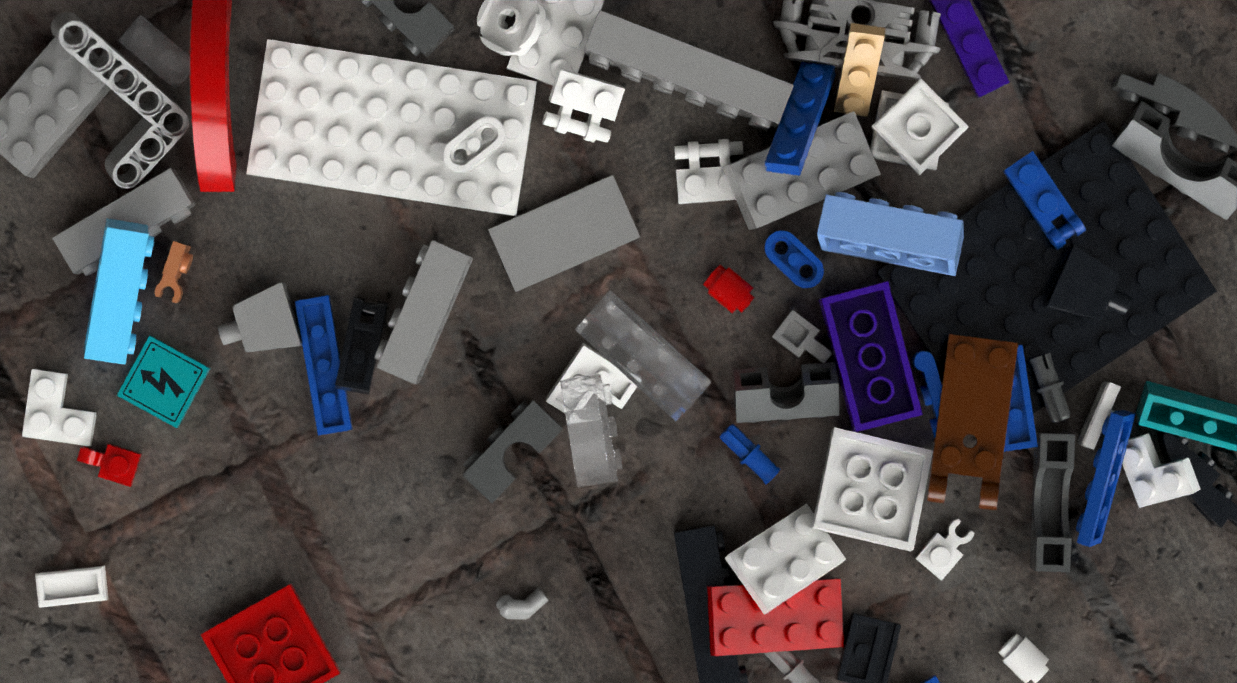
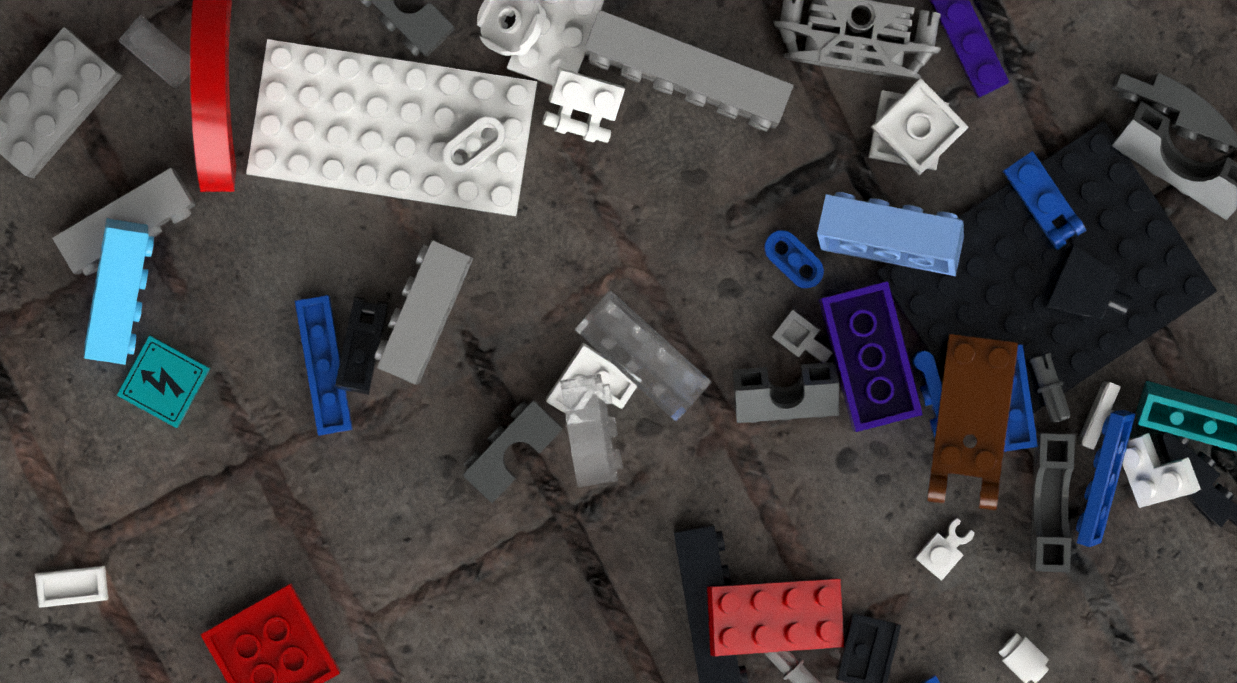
white plate [22,369,97,446] -> none
light grey beam [51,12,189,189] -> none
red plate [77,444,142,487] -> none
nougat plate [155,241,193,303] -> none
light grey torso [218,282,302,352] -> none
light grey tile [488,175,640,292] -> none
light grey arm [496,588,549,620] -> none
white plate [674,139,743,204] -> none
red brick [703,264,755,314] -> none
blue axle [720,424,781,484] -> none
light grey brick [722,111,881,230] -> none
white plate [725,504,846,615] -> none
blue plate [765,62,836,176] -> none
white plate [812,427,933,551] -> none
tan plate [834,23,885,117] -> none

